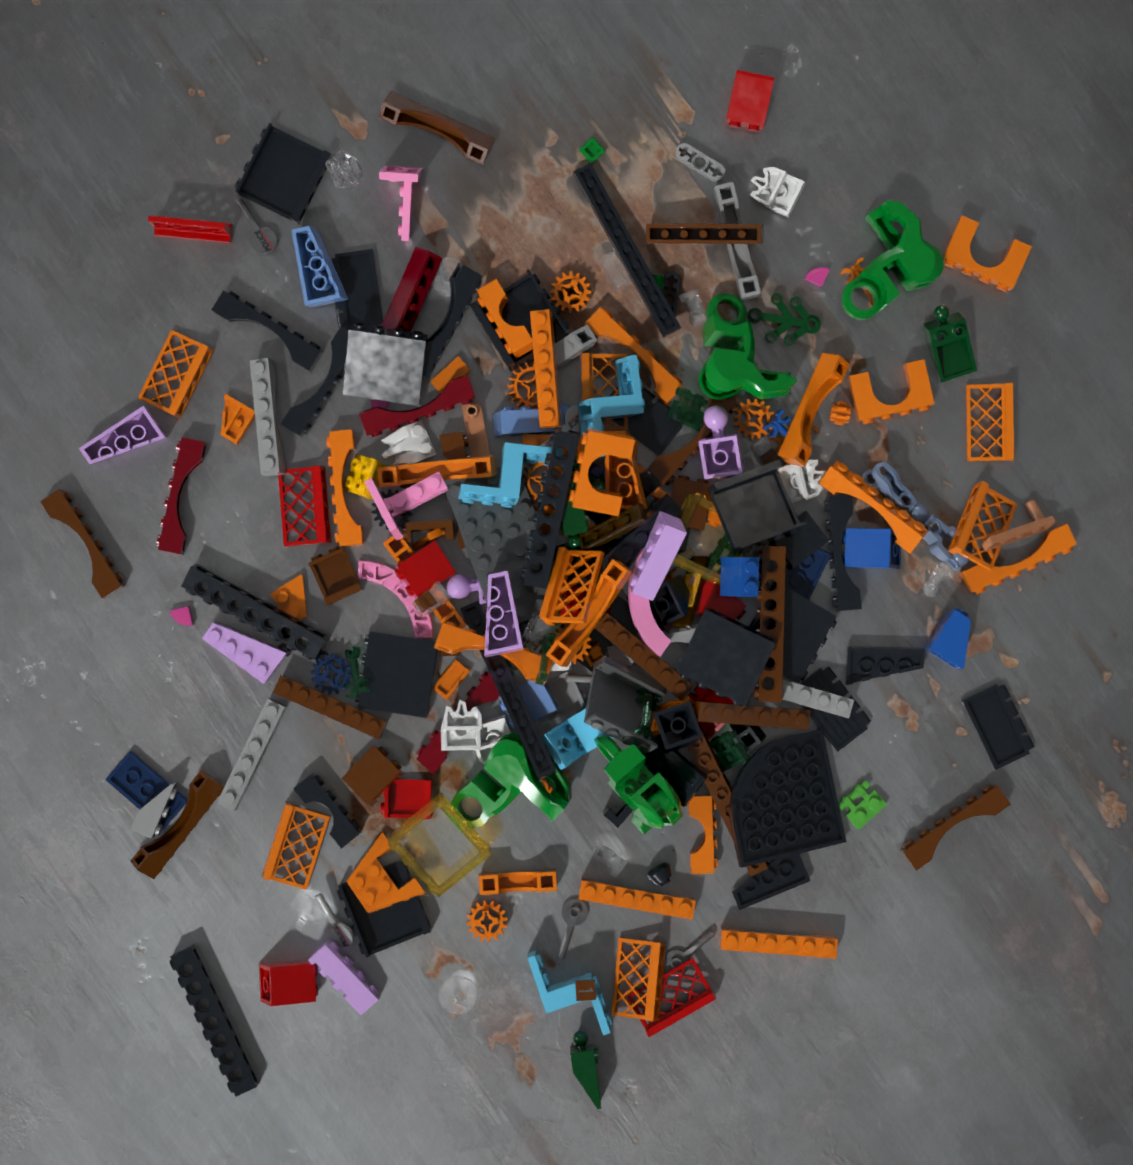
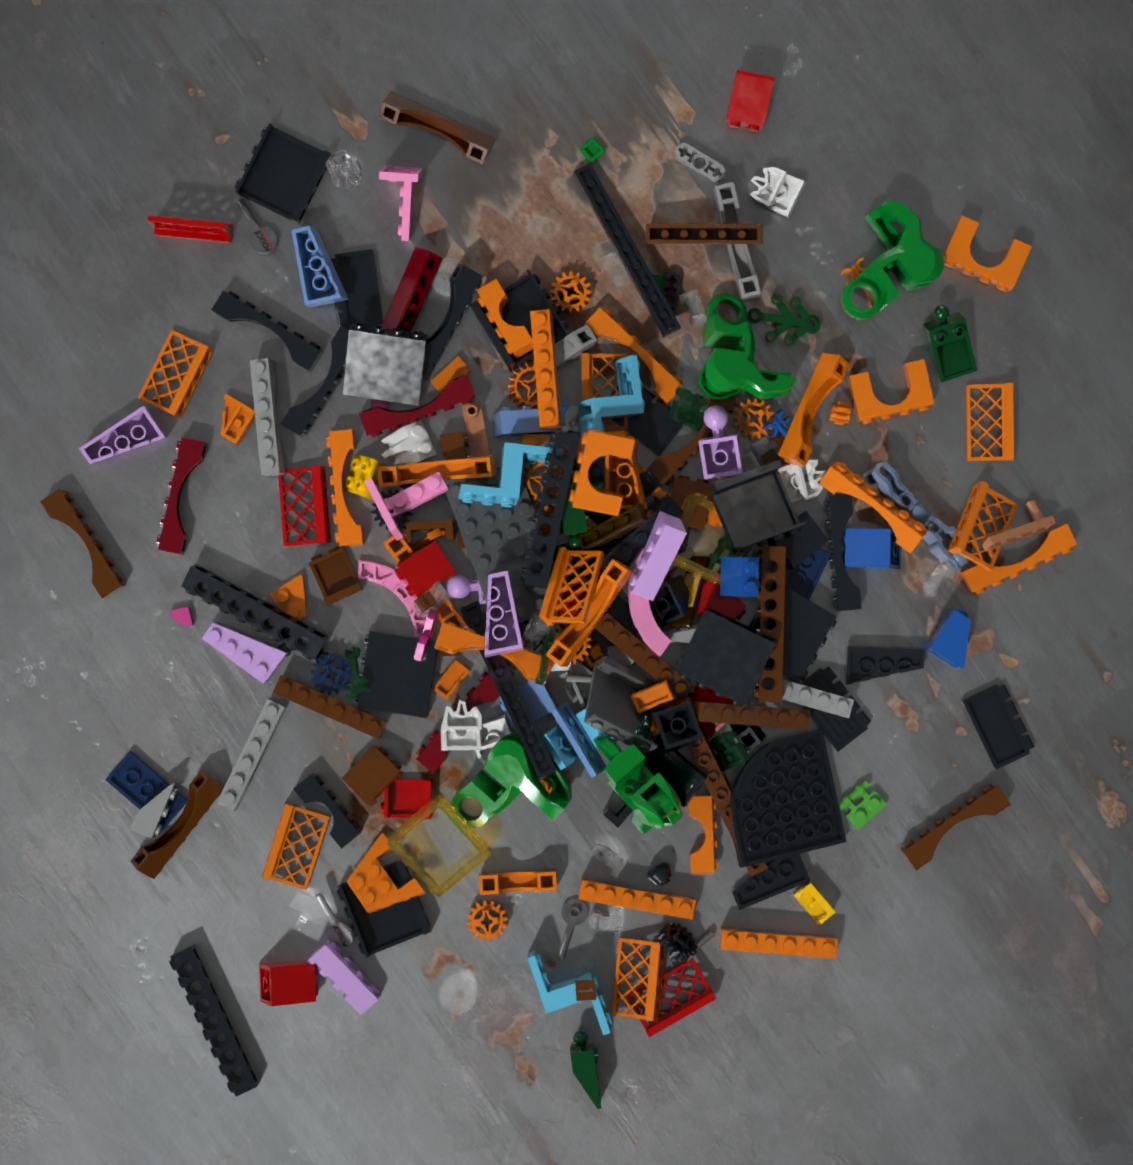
dark pink tile [804,267,830,287] -> none
none -> dark pink tile [414,610,438,661]
none -> medium blue plate [551,702,606,778]
none -> clear leg [587,910,623,932]
none -> orange tile [631,680,674,714]
none -> black gear [658,922,698,963]
none -> yellow hinge [793,882,836,924]

